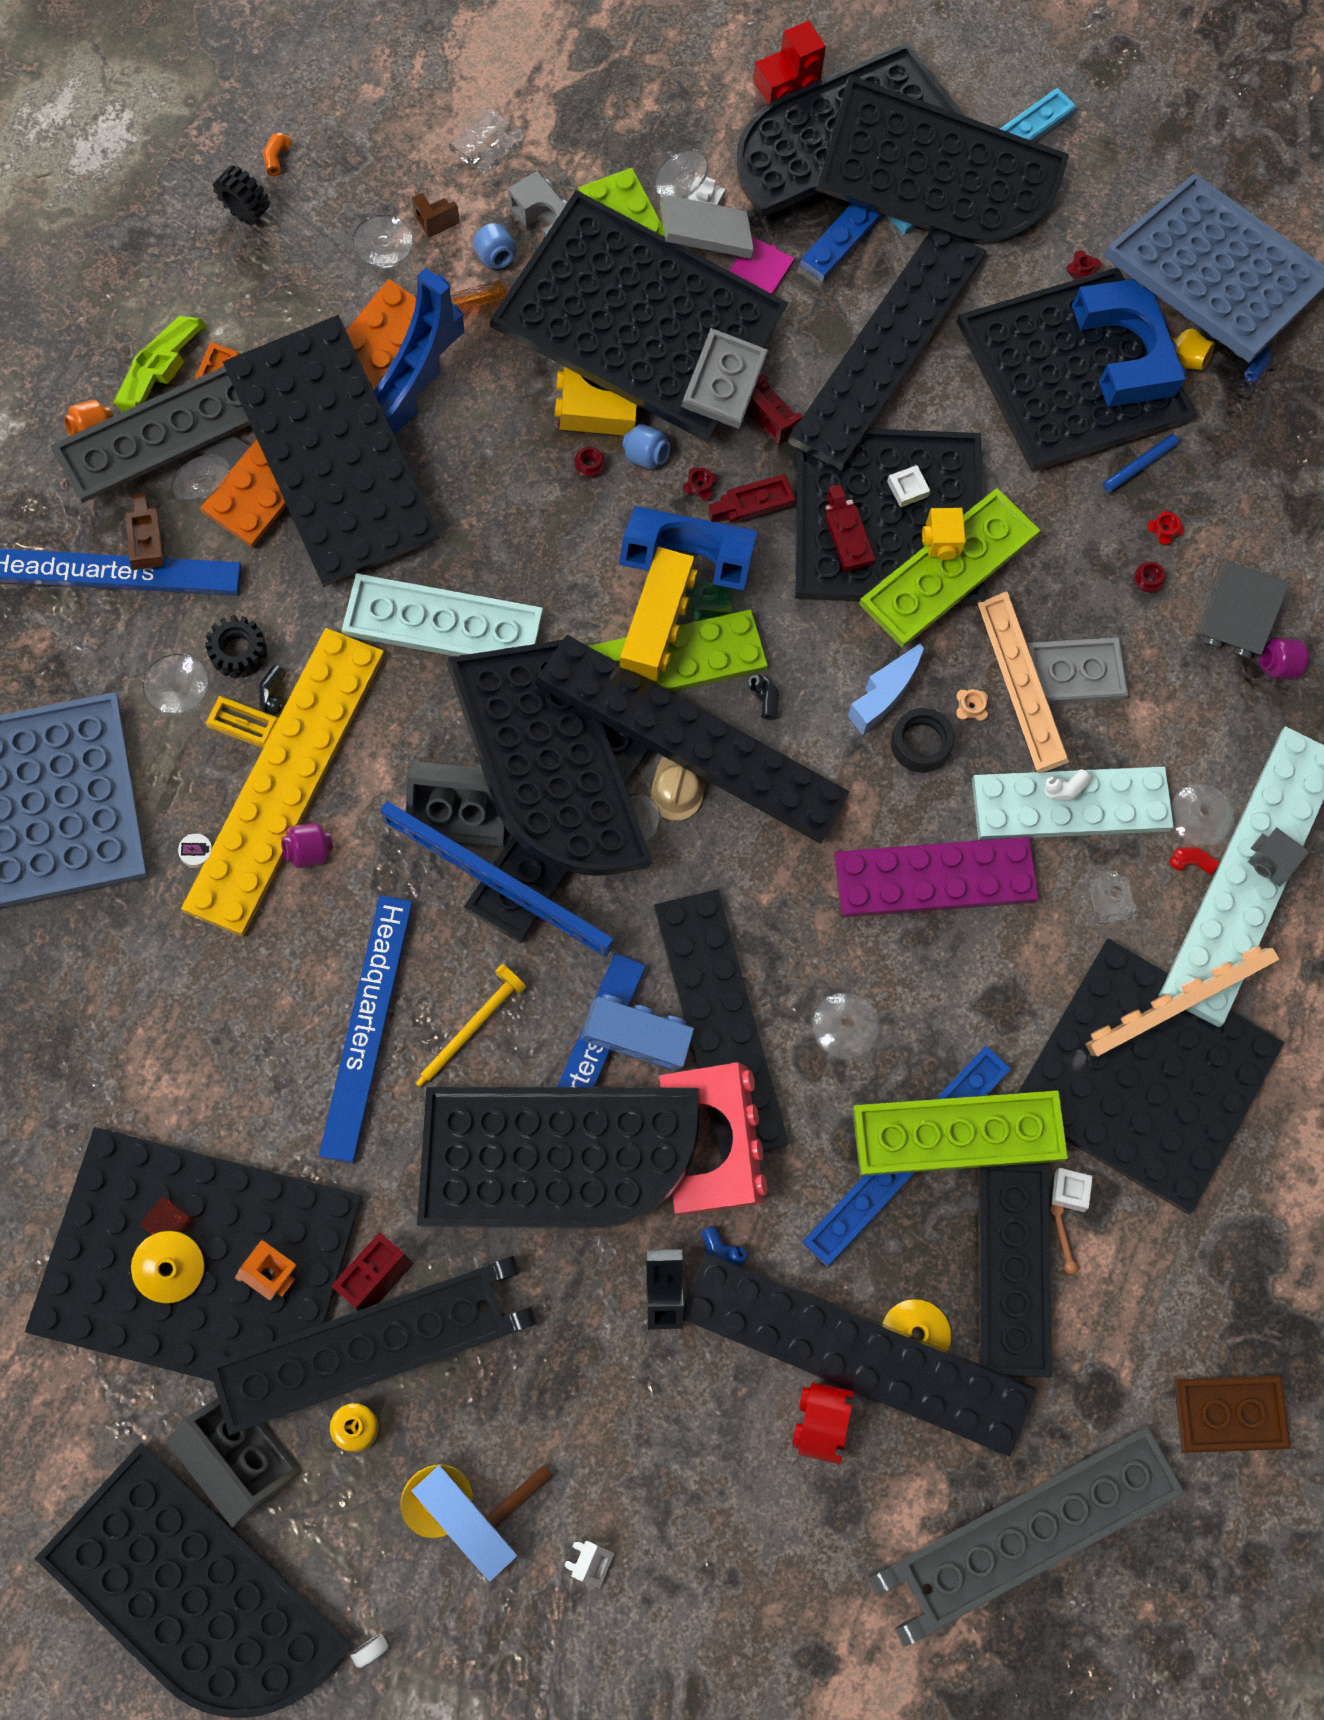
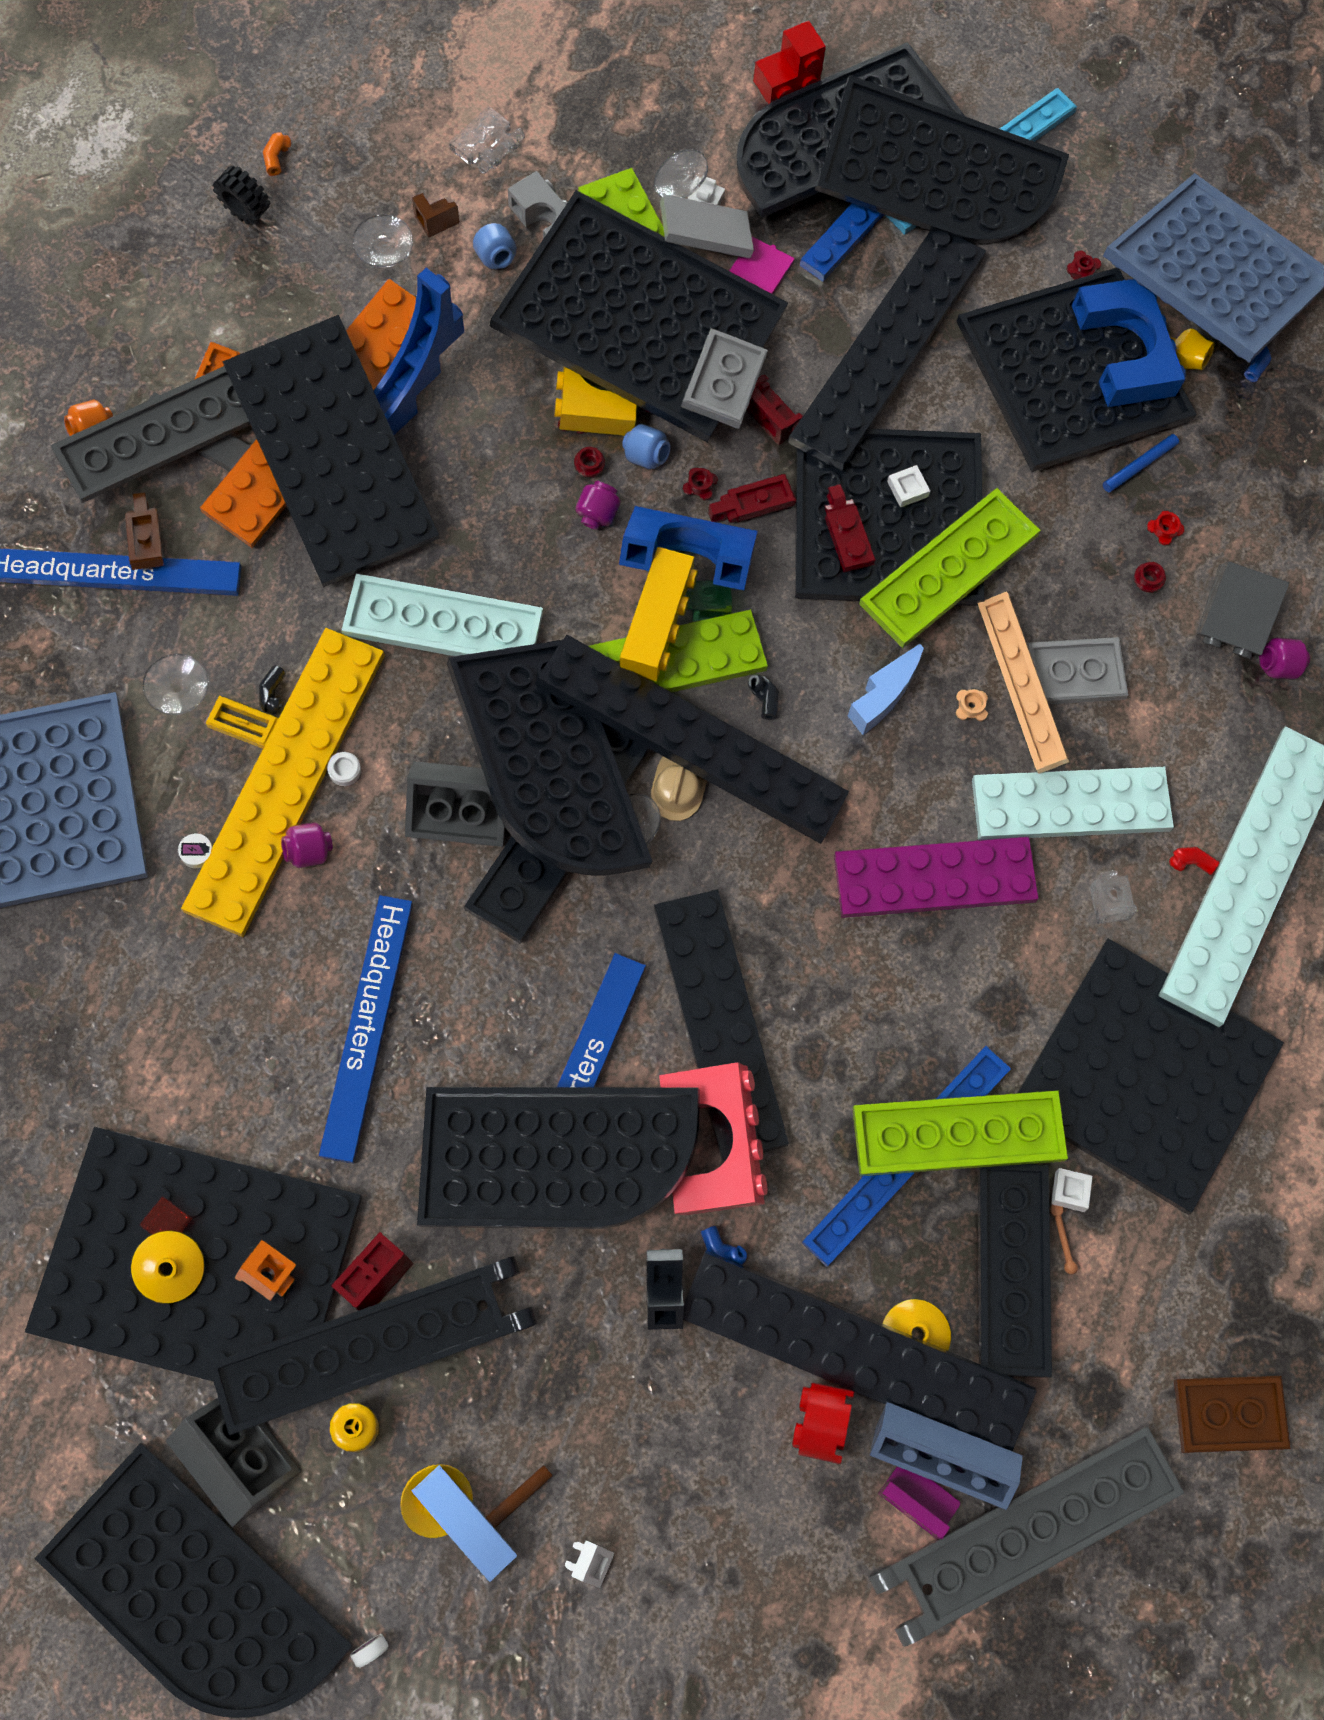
lime plate [114,315,207,412] -> none
clear dish [171,454,231,502] -> none
black tyre [205,615,267,679] -> none
blue tile [380,801,613,957] -> none
yellow piece [415,964,527,1087] -> none
clear orange tile [451,280,507,310] -> none
medium blue brick [580,994,694,1071] -> none
clear dish [812,993,880,1059] -> none
black tyre [891,708,955,773] -> none
yellow brick [922,508,965,560] -> none
white arm [1044,769,1092,800] -> none
light nougat plate [1085,945,1280,1056] -> none
clear dish [1170,784,1234,846] -> none
dark grey brick [1248,827,1309,887] -> none
none -> white tile [327,752,361,786]
none -> magenta head [575,481,621,530]
none -> sand blue brick [870,1402,1023,1510]
none -> magenta panel [878,1466,960,1540]

